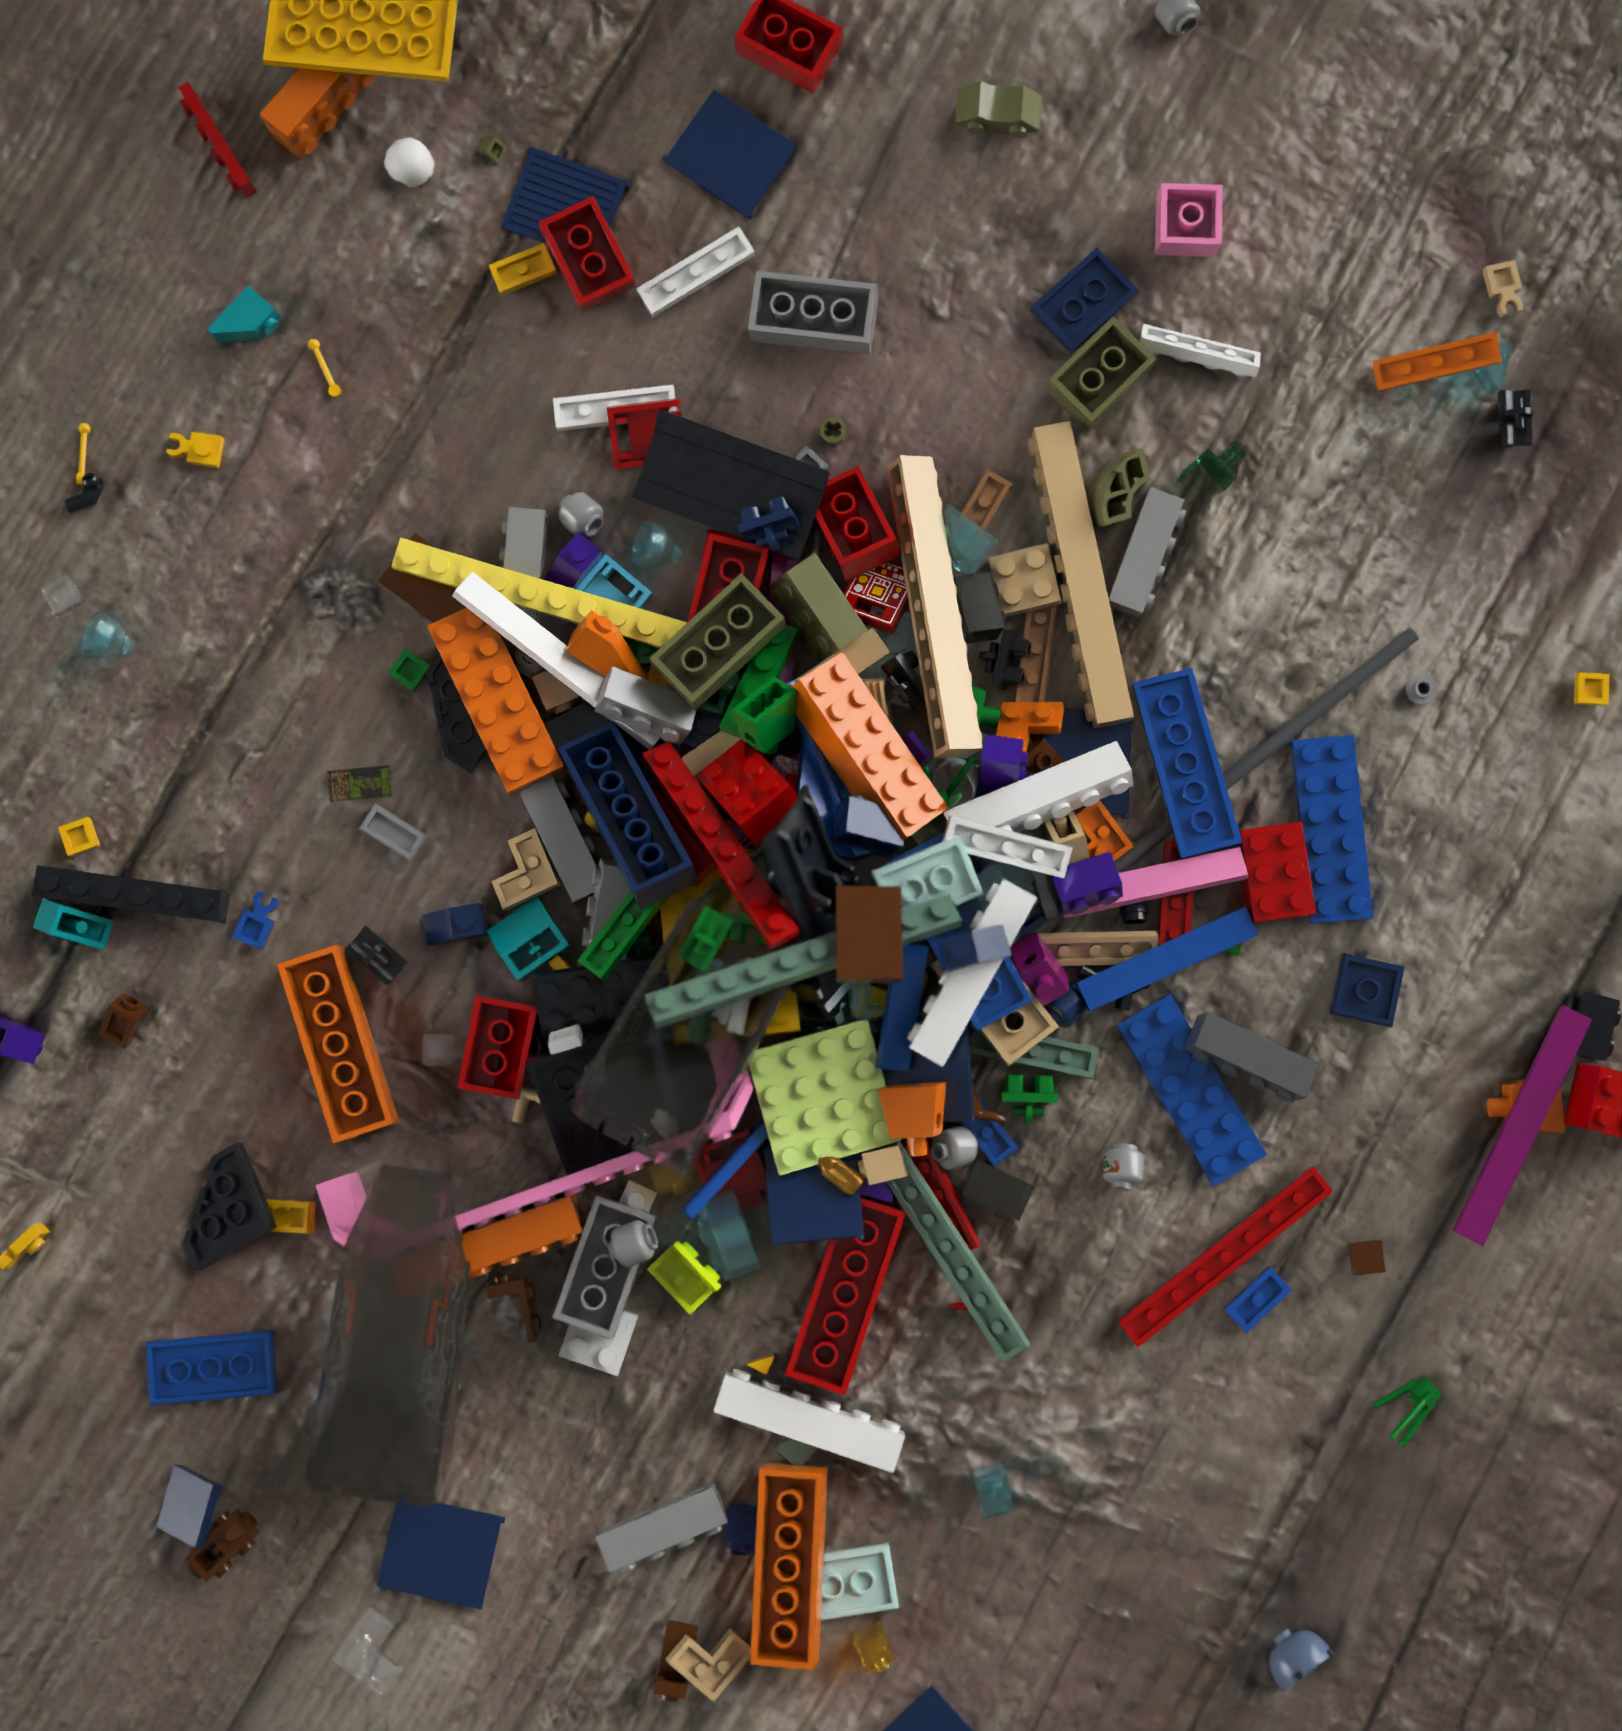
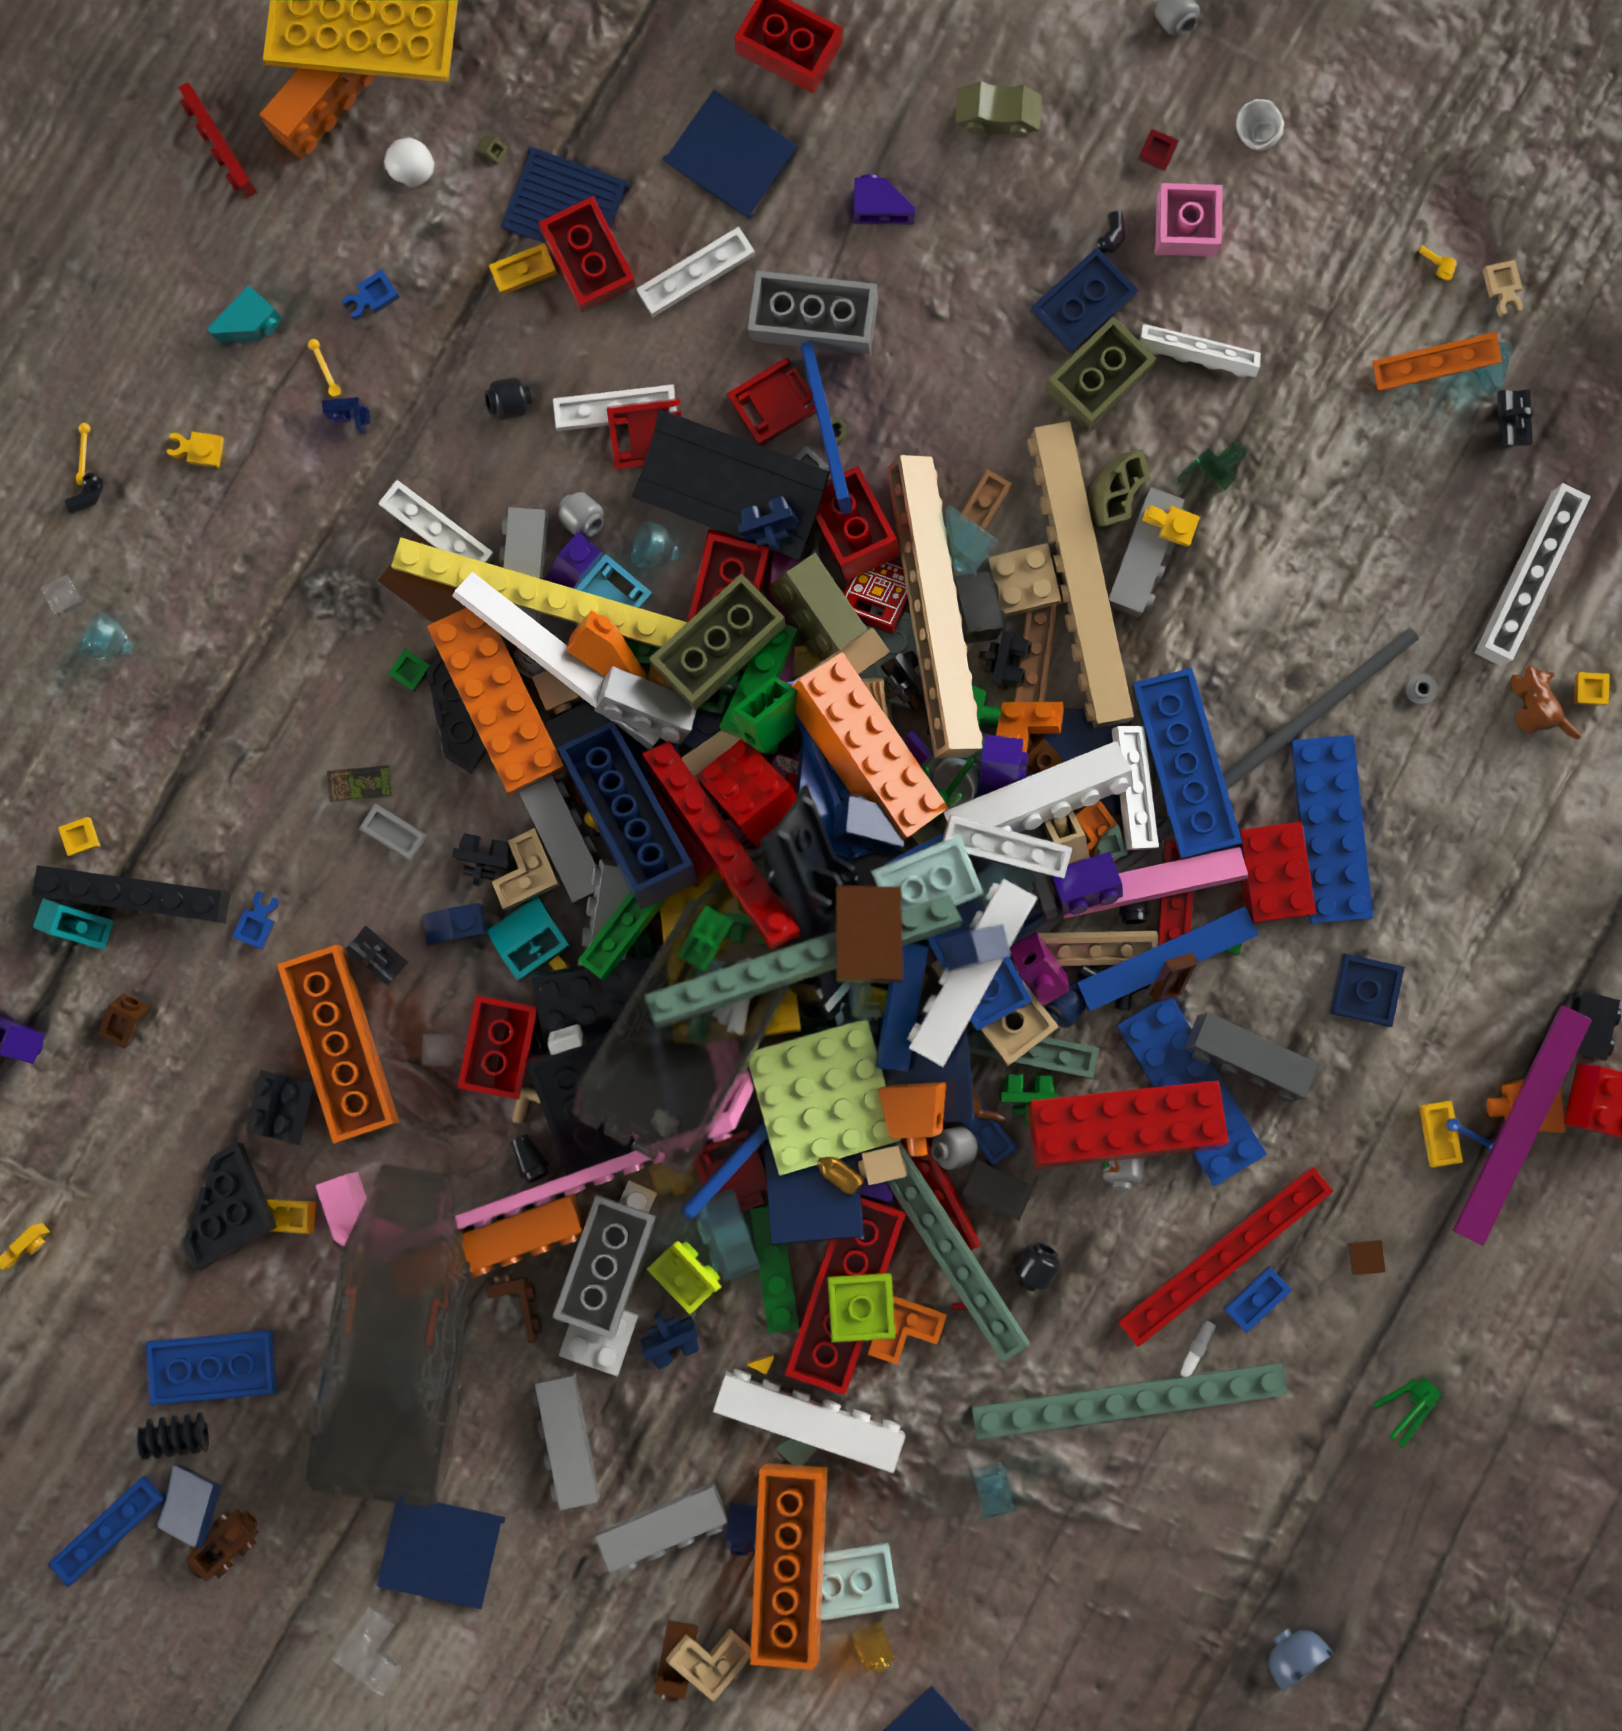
light grey head [608,1220,658,1267] -> none
none -> blue tile [48,1475,164,1587]
none -> black piece [137,1412,209,1460]
none -> black plate [246,1070,314,1145]
none -> clear blue bracket [322,397,371,434]
none -> blue plate [342,269,400,321]
none -> white plate [378,480,495,563]
none -> black hips [452,833,512,887]
none -> black head [485,377,532,420]
none -> black cone [511,1135,549,1184]
none -> light grey brick [531,1372,600,1510]
none -> dark blue hips [640,1313,699,1369]
none -> red container [727,357,816,446]
none -> green plate [750,1205,799,1334]
none -> yellow tile [793,646,823,678]
none -> blue tile [801,341,853,514]
none -> lime tile [828,1273,895,1342]
none -> dark purple slope [854,174,915,224]
none -> orange plate [867,1295,947,1365]
none -> sand green plate [971,1362,1288,1440]
none -> black head [1014,1242,1061,1291]
none -> red brick [1027,1081,1229,1169]
none -> sand green tile [1095,825,1128,860]
none -> black arm [1096,211,1126,254]
none -> white plate [1112,726,1159,850]
none -> dark red plate [1138,128,1179,171]
none -> yellow plate [1142,505,1200,547]
none -> reddish brown tile [1150,952,1198,1003]
none -> light grey piece [1180,1320,1216,1377]
none -> white hair [1236,99,1284,151]
none -> yellow hand [1418,245,1457,281]
none -> yellow plate [1419,1100,1463,1168]
none -> blue hinge [1446,1118,1495,1151]
none -> white brick [1474,483,1591,667]
none -> dark orange animal [1511,666,1581,739]

